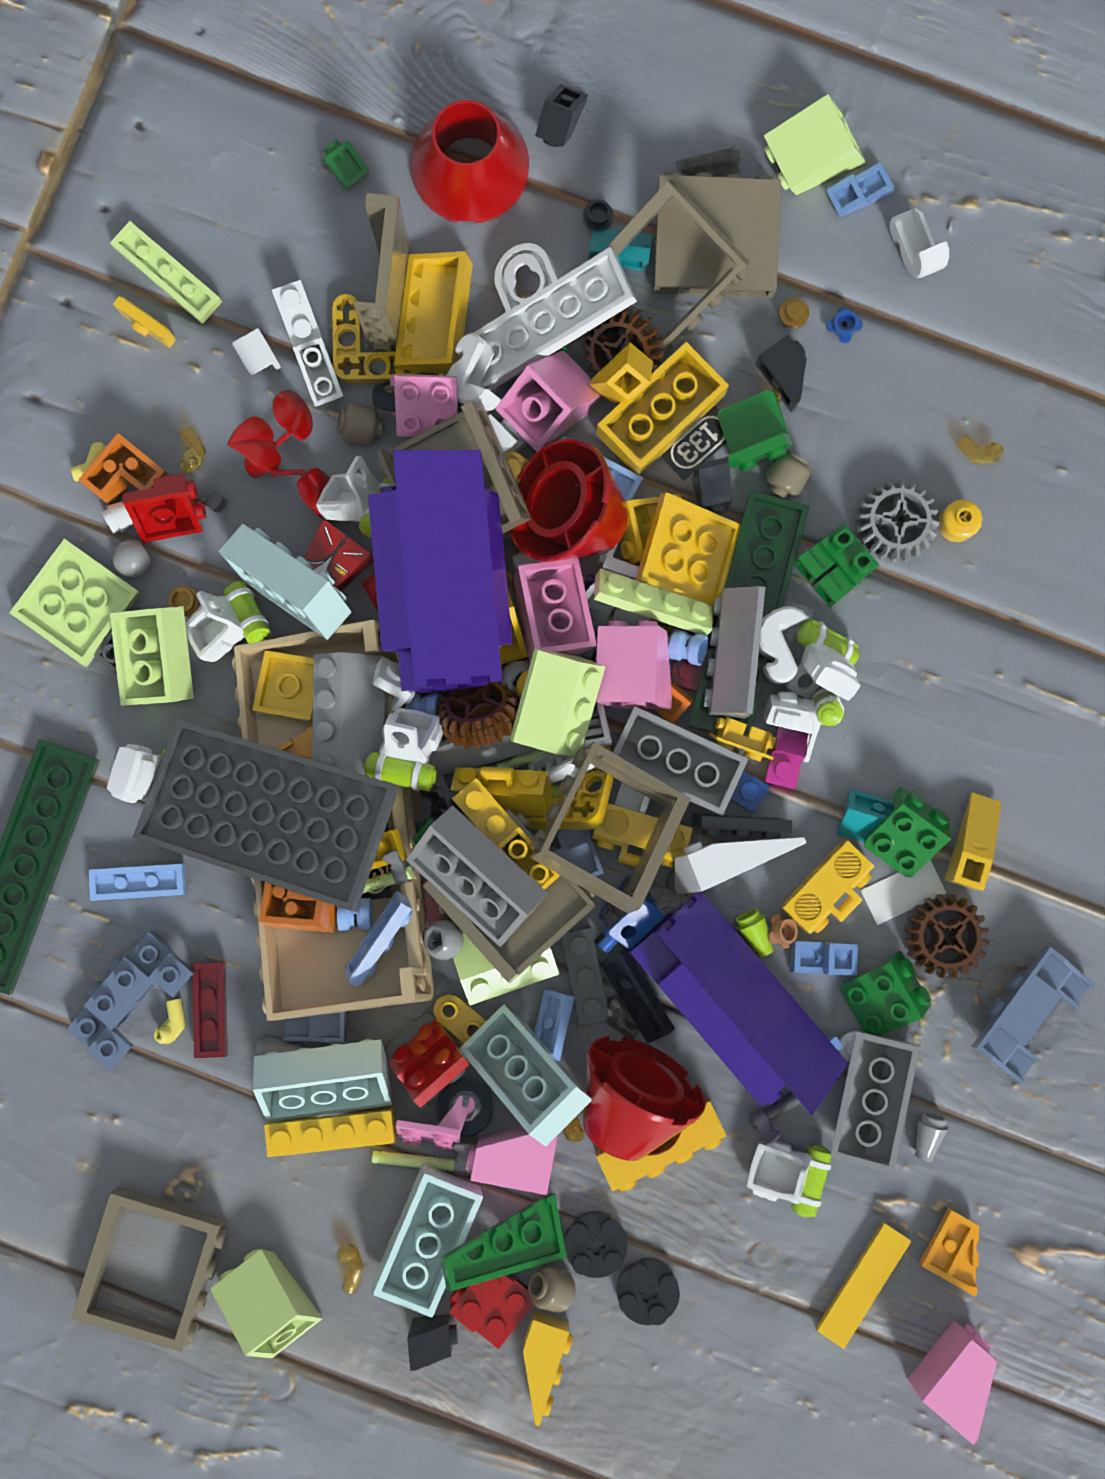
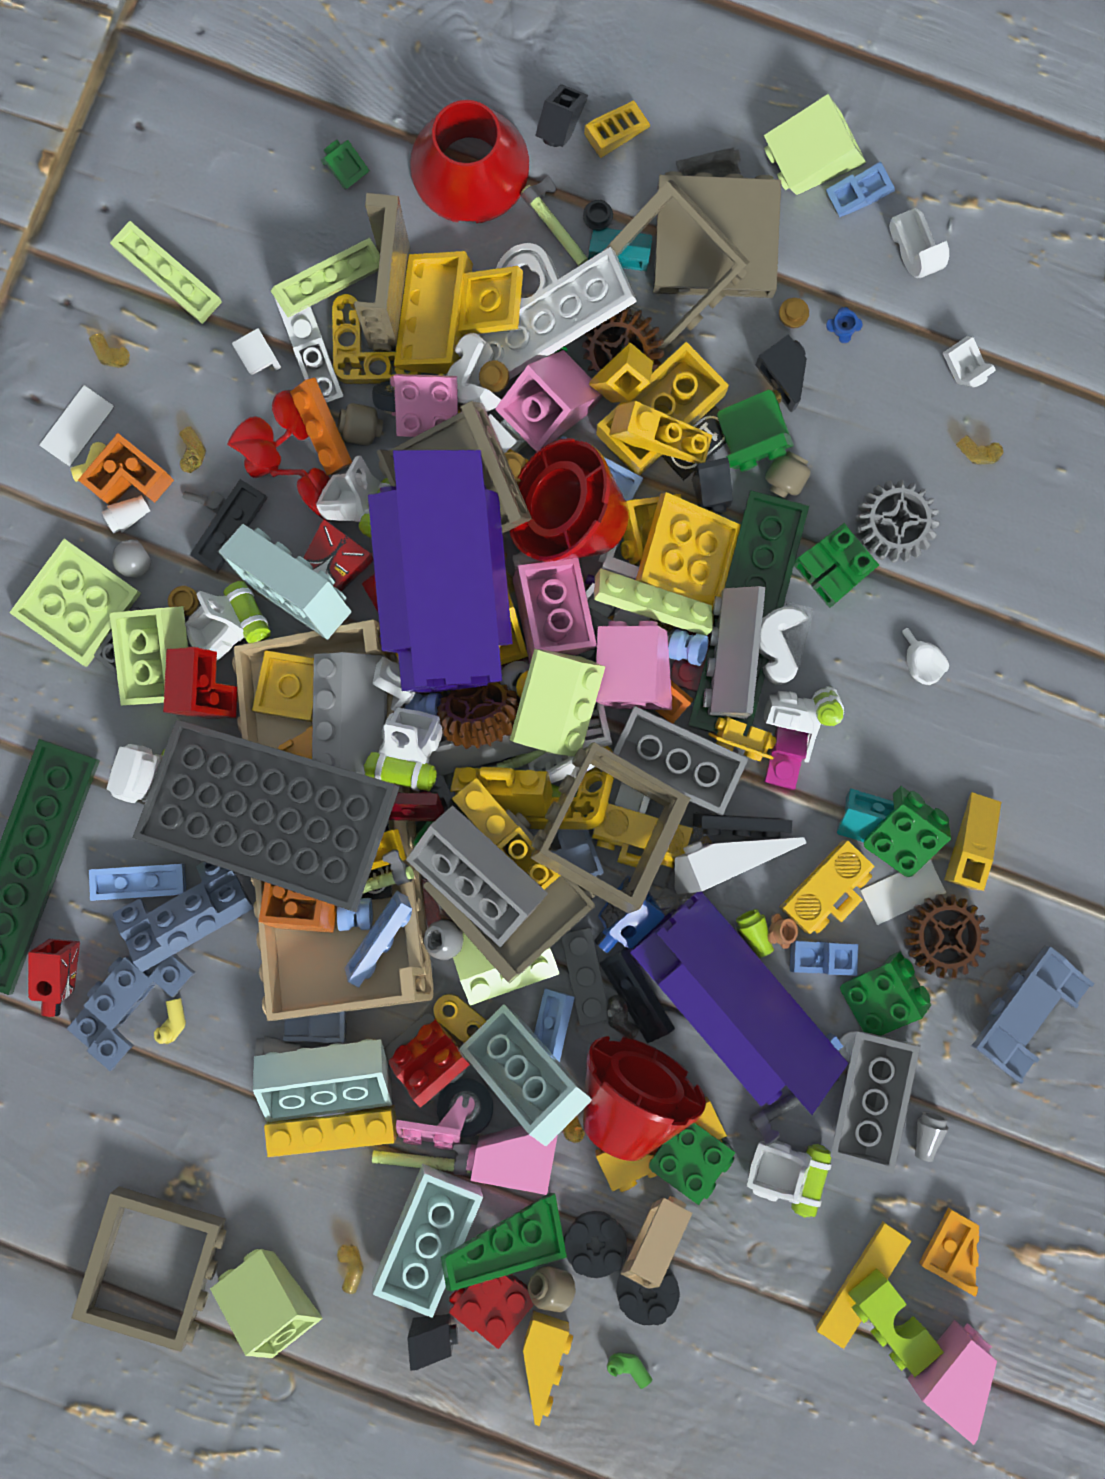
yellow plate [113,296,175,348] -> none
red plate [123,473,207,543] -> none
dark red plate [192,961,228,1058] -> none
blue plate [730,771,770,813] -> none
white piece [785,619,860,701] -> none
yellow head [938,499,983,543] -> none
none -> red torso [28,939,80,1017]
none -> white sticker [40,385,114,467]
none -> clear yellow arm [89,333,130,368]
none -> sand blue bracket [112,862,254,972]
none -> red brick [163,647,238,719]
none -> black plate [190,479,268,573]
none -> yellowish green plate [271,238,380,318]
none -> orange plate [290,377,352,476]
none -> dark red plate [388,791,445,821]
none -> yellow plate [458,266,523,336]
none -> pearl gold plate [479,360,509,392]
none -> yellowish green piece [521,176,588,266]
none -> yellow slope [584,100,650,158]
none -> bright green arm [607,1352,653,1389]
none -> yellow slope [609,401,713,464]
none -> tan window [620,1196,692,1289]
none -> green bracket [649,1122,736,1205]
none -> lime arch [848,1269,944,1377]
none -> white piece [902,628,949,685]
none -> white bracket [943,336,996,387]

